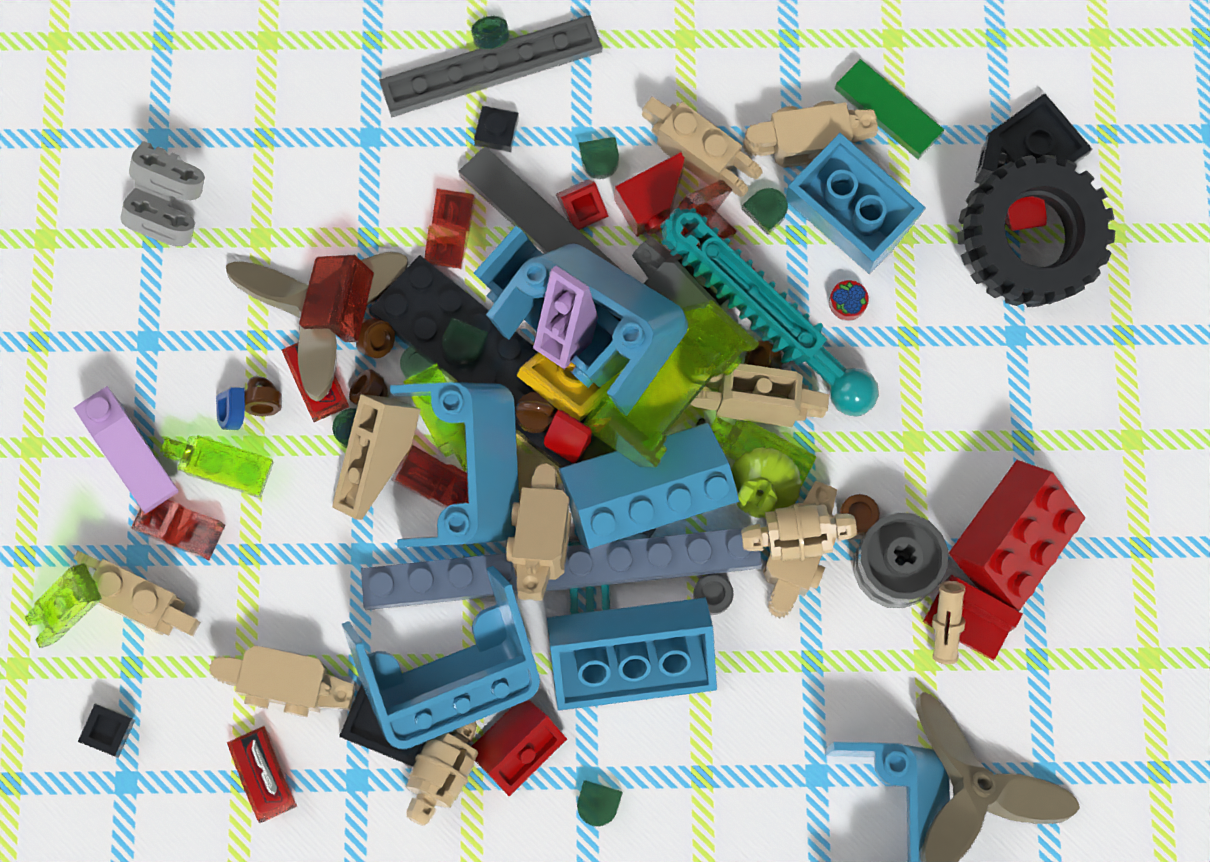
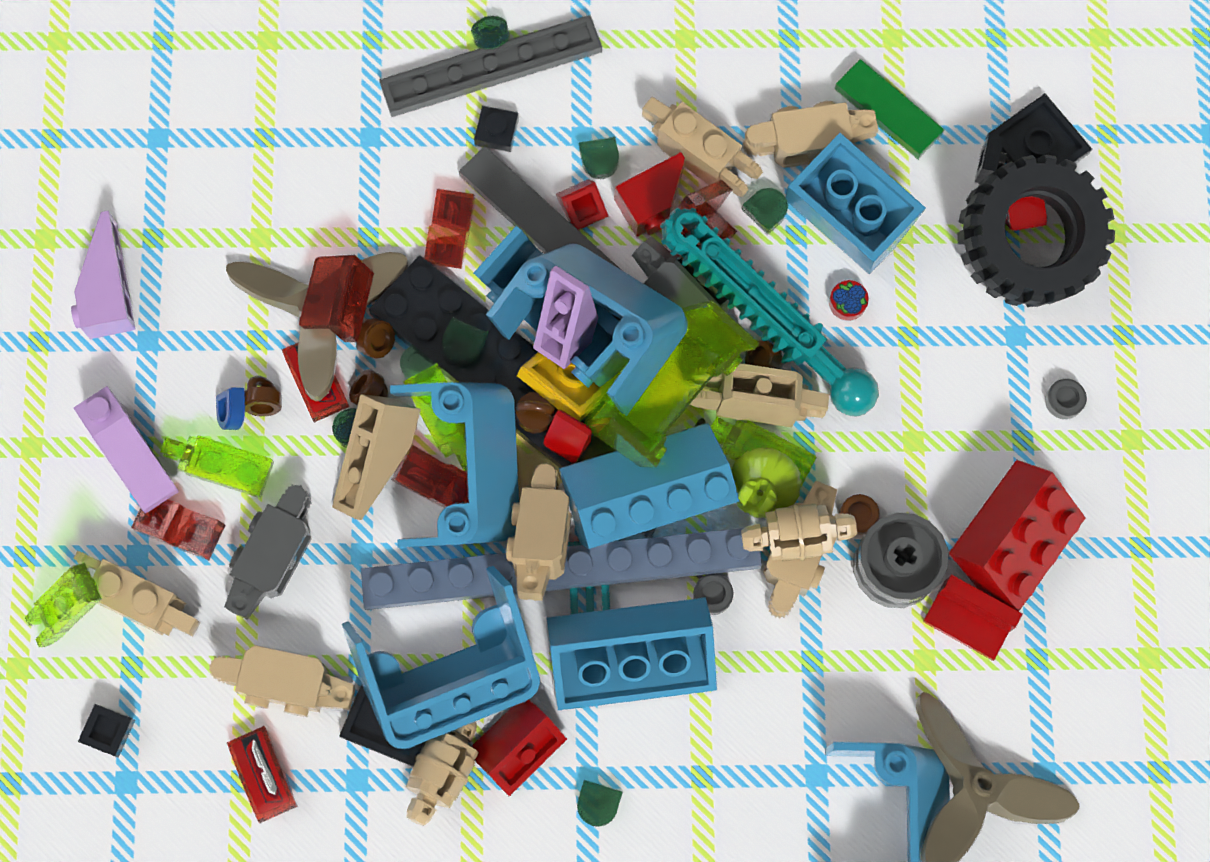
light grey piece [120,141,205,246] -> none
tan pin [932,581,965,665] -> none
none -> lavender slope [71,211,136,339]
none -> dark grey hinge [224,484,312,620]
none -> dark grey tile [1045,379,1087,419]

